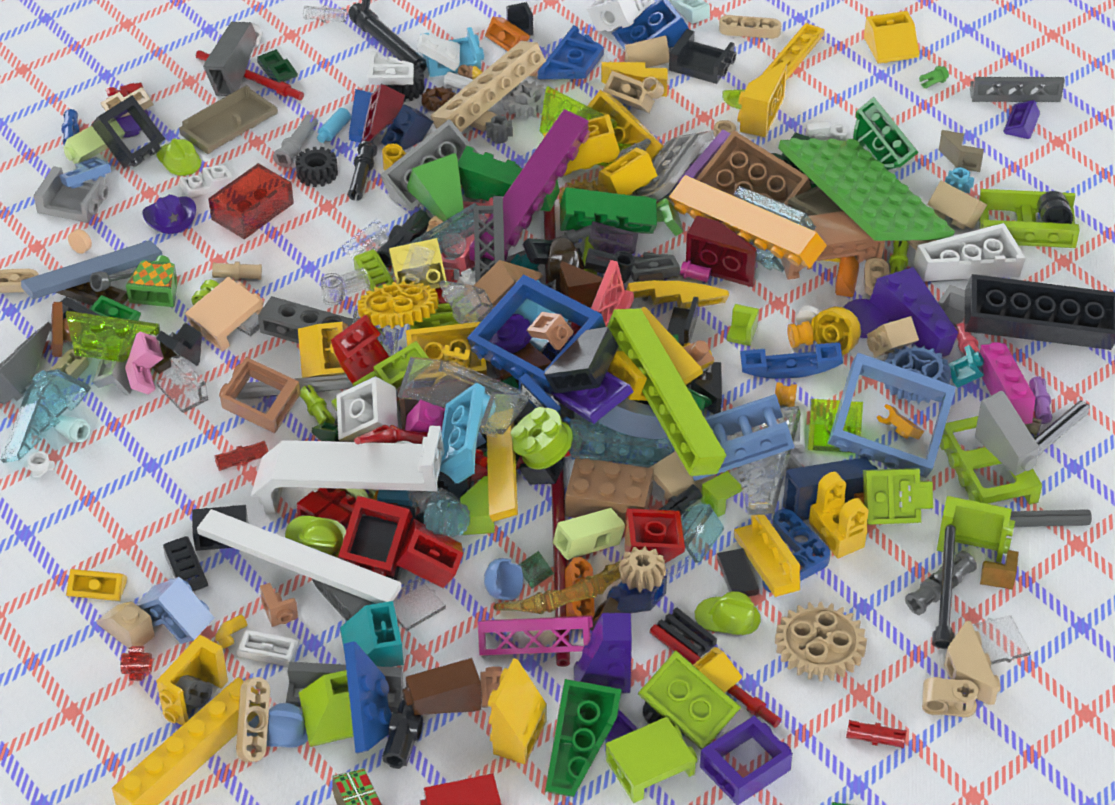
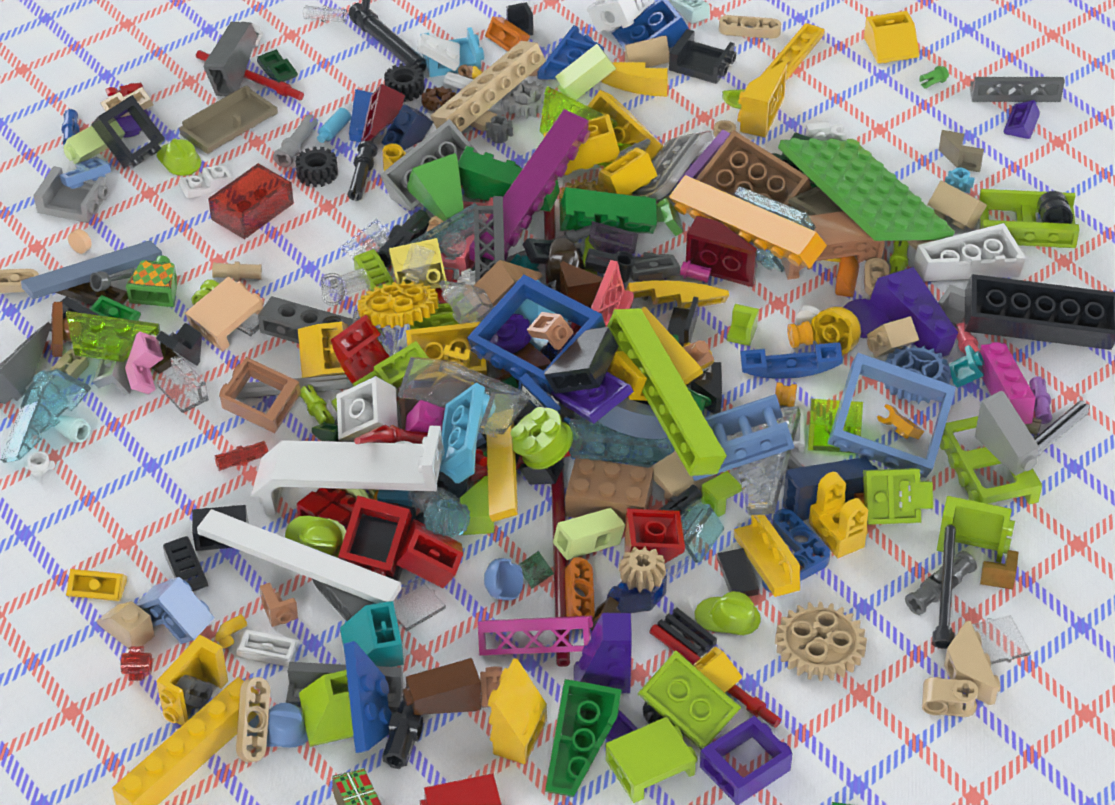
dark purple hat [142,195,196,234] -> none
white wing [368,51,414,85] -> none
clear yellow animal [493,561,621,614] -> none
tan hinge [603,71,664,113] -> none
red pin [846,720,907,749] -> none
green wedge [853,97,919,170] -> none
dark grey axle [1010,509,1092,527] -> none
none -> yellowish green brick [555,44,616,101]

